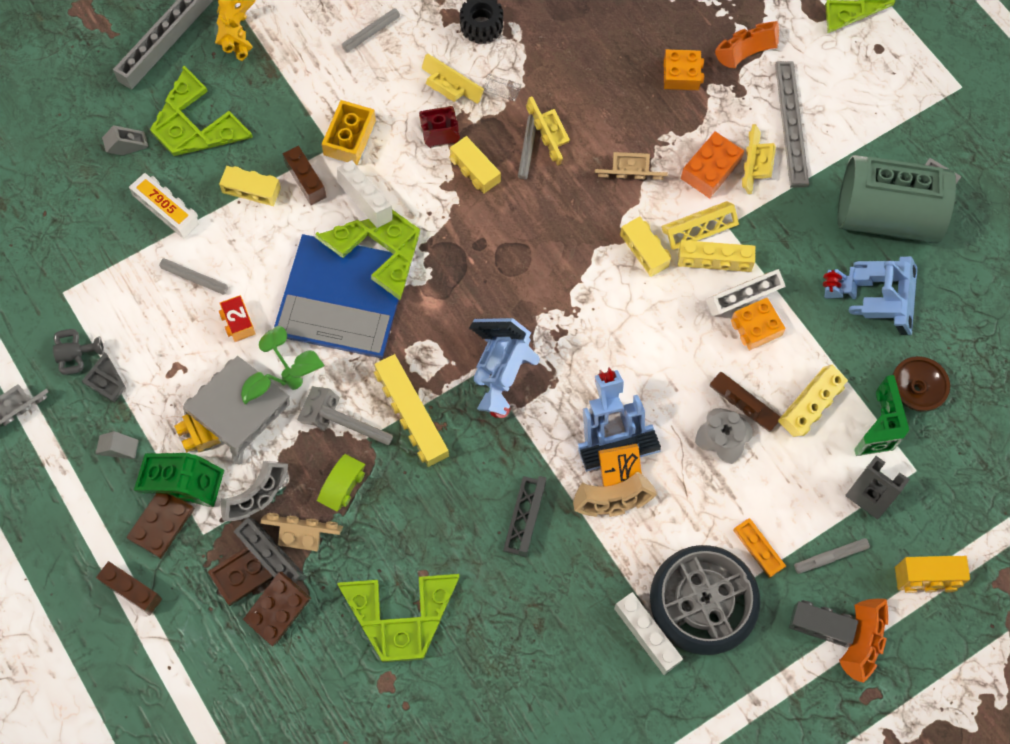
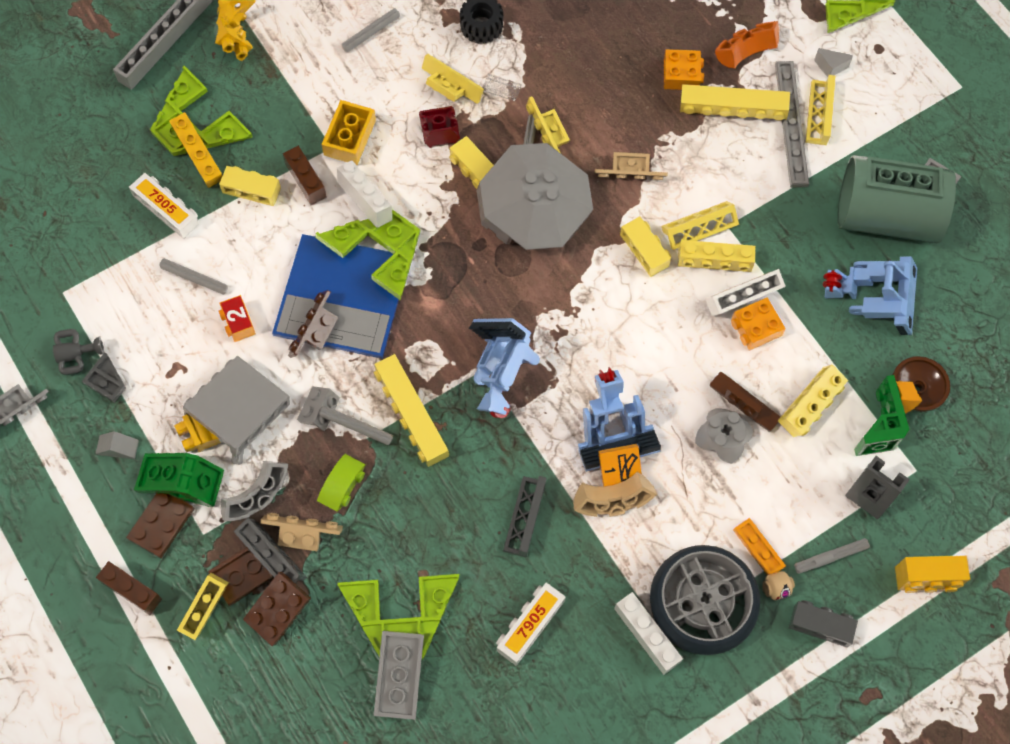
light grey slope [102,125,148,155] -> none
bright green plant [241,326,324,405] -> none
orange brick [681,131,744,199] -> none
light yellow bracket [742,124,776,194] -> none
orange brick [839,599,888,683] -> none
none -> yellow brick [169,112,223,188]
none -> light yellow brick [177,573,229,640]
none -> bracket [288,290,338,358]
none -> light grey plate [374,631,424,720]
none -> light grey windscreen [477,143,593,250]
none -> brick [496,583,566,666]
none -> light yellow brick [680,84,790,120]
none -> tan head [763,571,795,600]
none -> light yellow fence [805,75,836,146]
none -> light grey slope [814,48,853,77]
none -> light orange tile [896,381,922,414]

